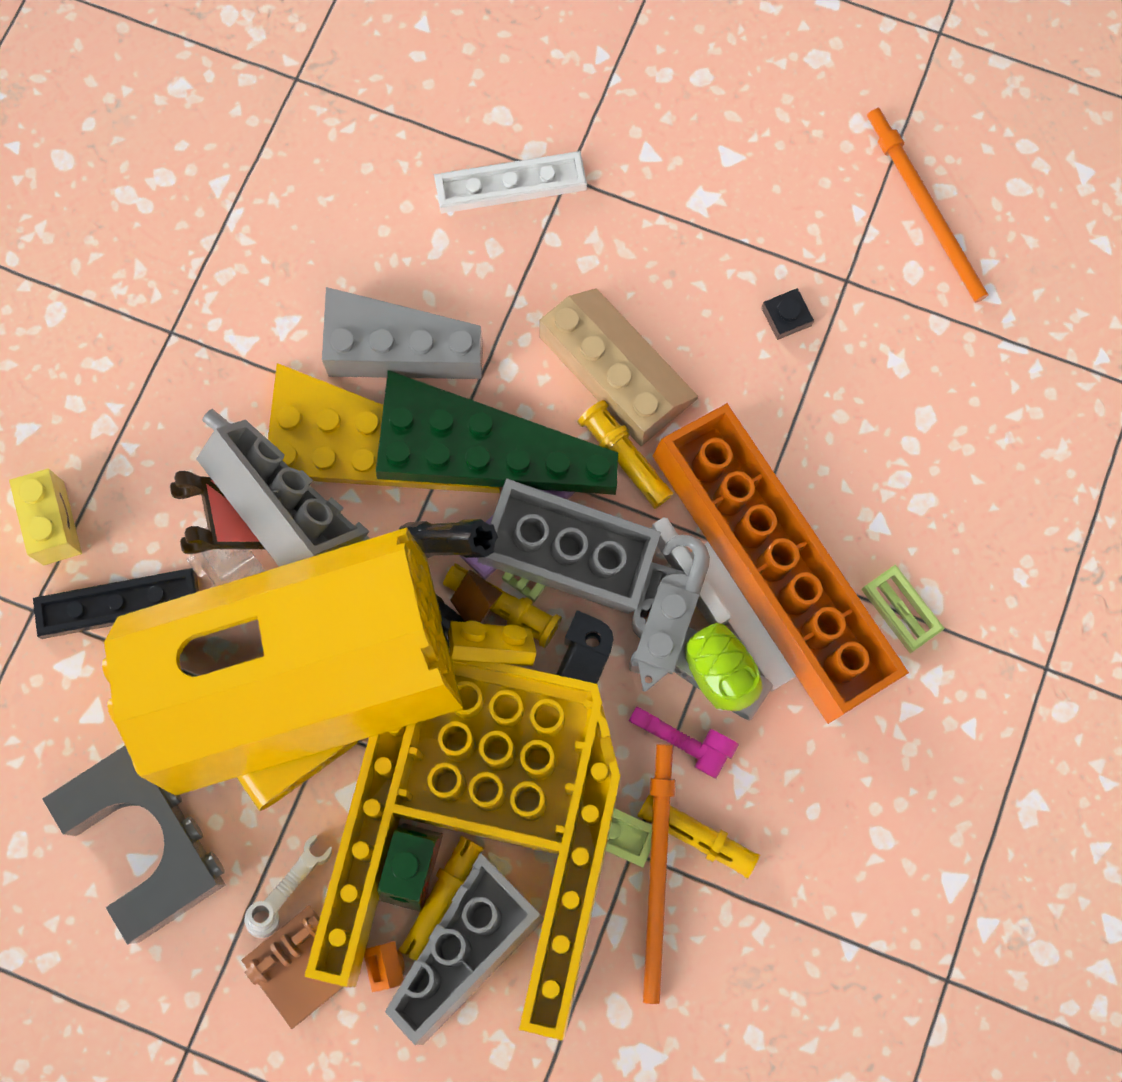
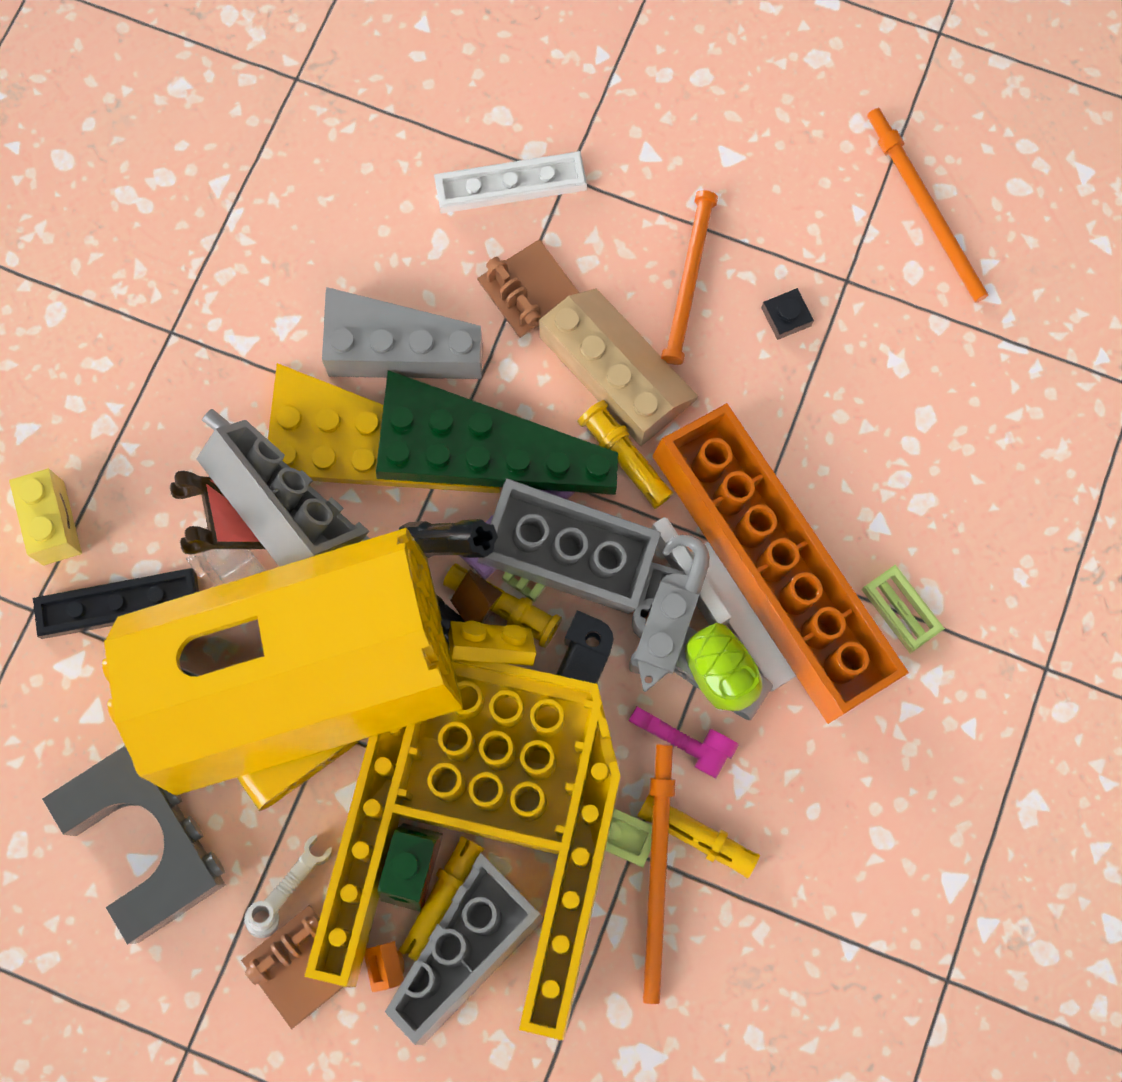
none -> nougat hinge [477,239,579,338]
none -> orange bar [661,190,718,365]

